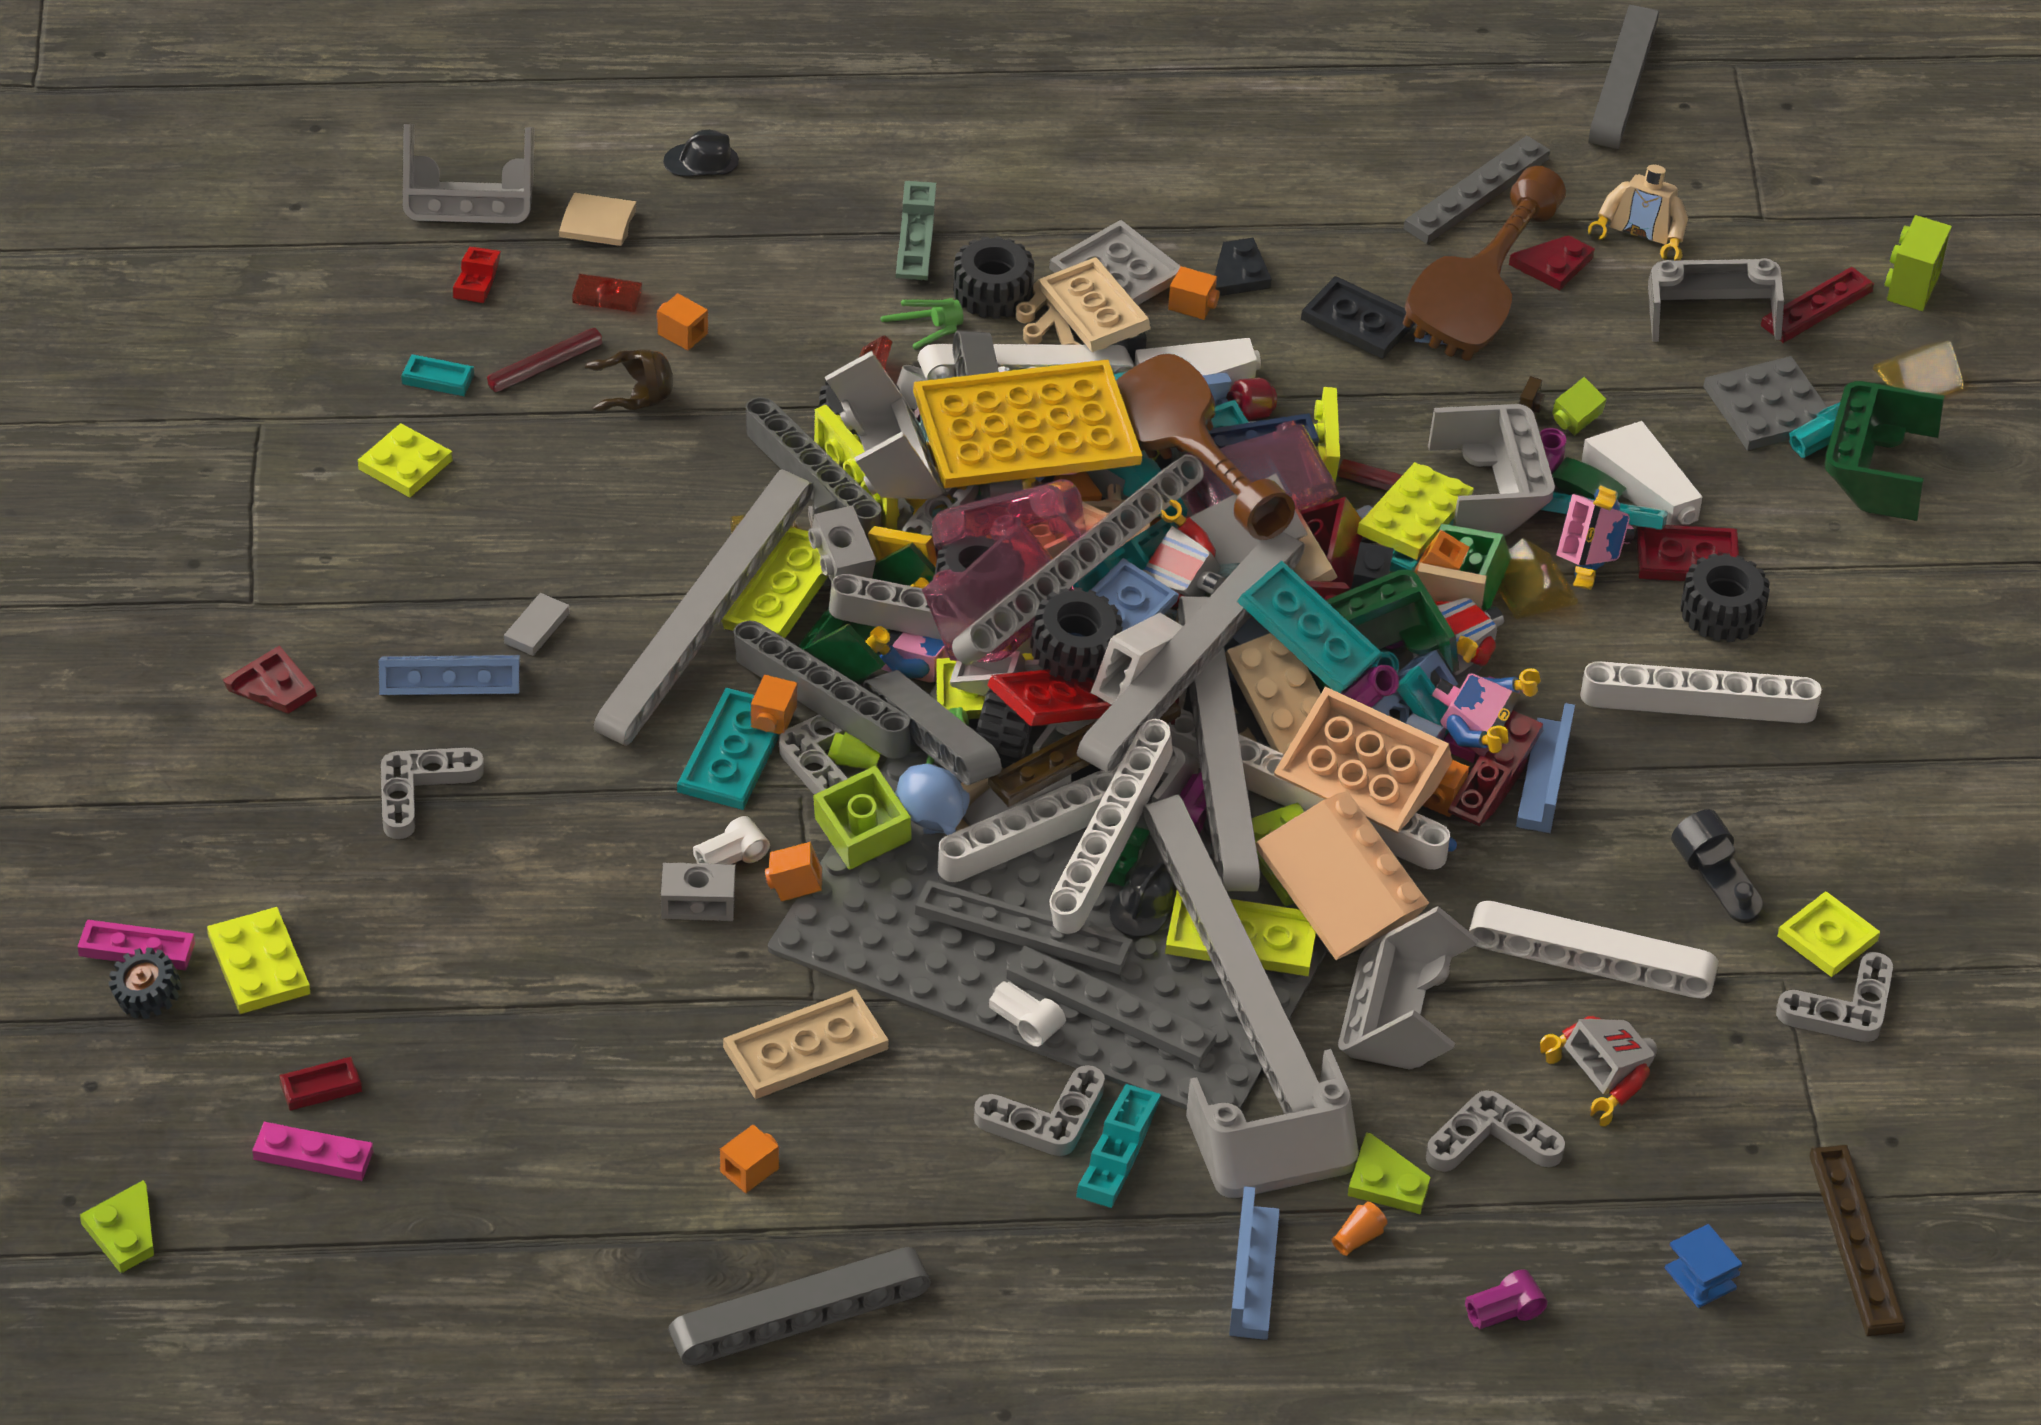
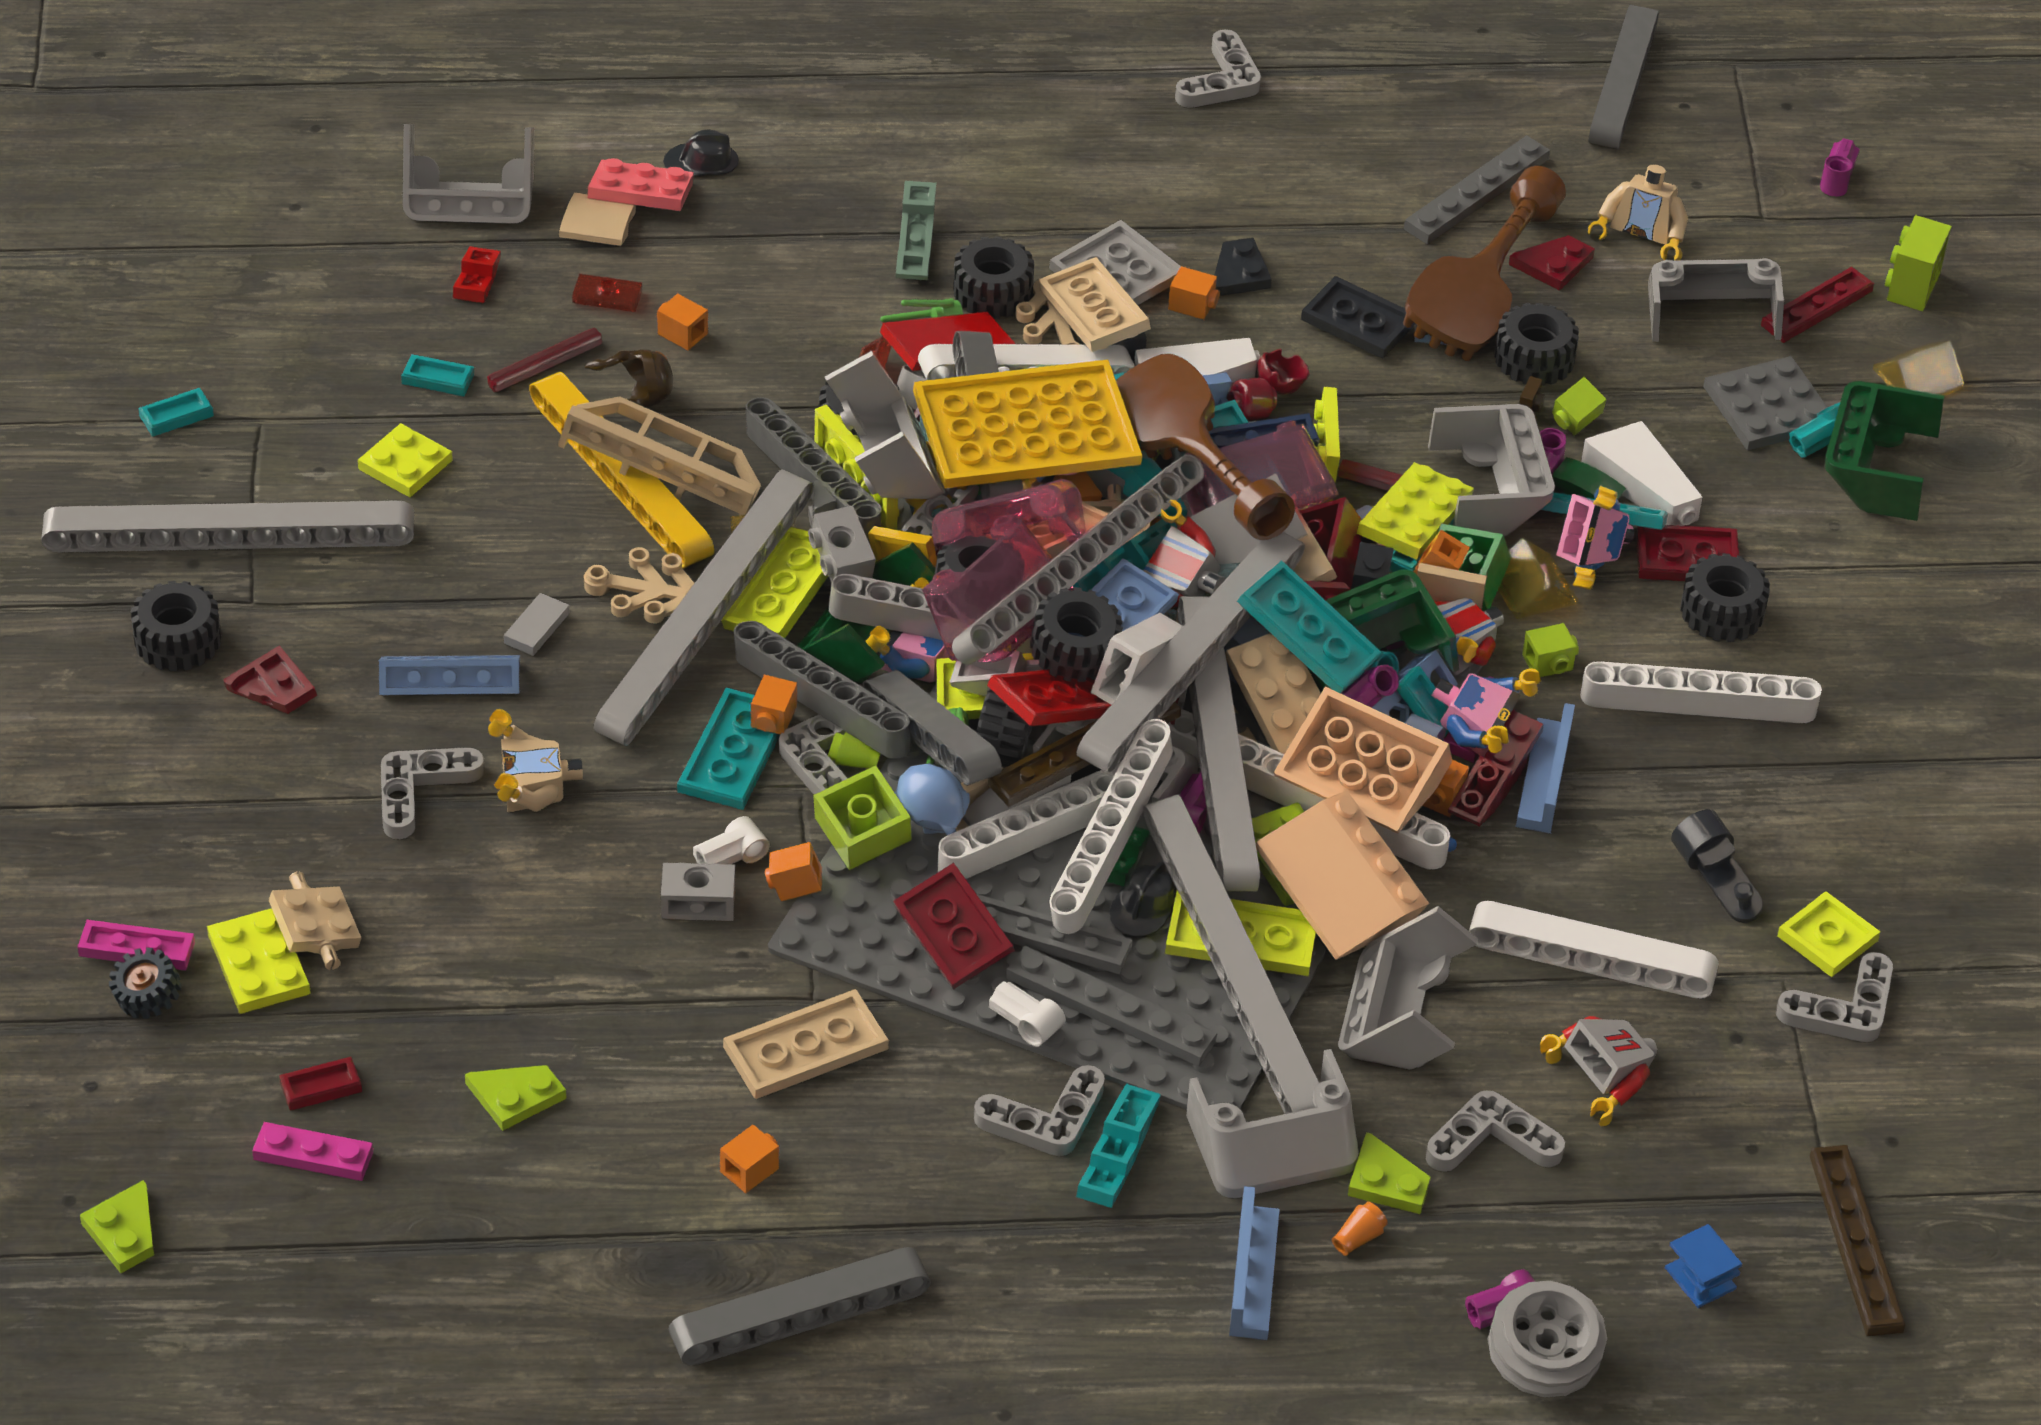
none -> light grey beam [41,501,414,552]
none -> black tyre [131,581,221,671]
none -> teal tile [138,388,214,437]
none -> tan plate [269,872,361,970]
none -> lime wing [465,1065,566,1131]
none -> torso [488,709,583,812]
none -> yellow beam [529,372,714,569]
none -> tan plate [558,396,761,525]
none -> tan plant [584,547,694,623]
none -> coral plate [587,159,694,211]
none -> red tile [880,312,1015,371]
none -> dark red plate [893,862,1014,990]
none -> light grey beam [1175,30,1261,108]
none -> dark red hair [1257,349,1310,395]
none -> light grey wheel [1488,1281,1607,1397]
none -> black tyre [1494,303,1579,386]
none -> lime brick [1522,623,1579,677]
none -> magenta piece [1820,138,1860,197]

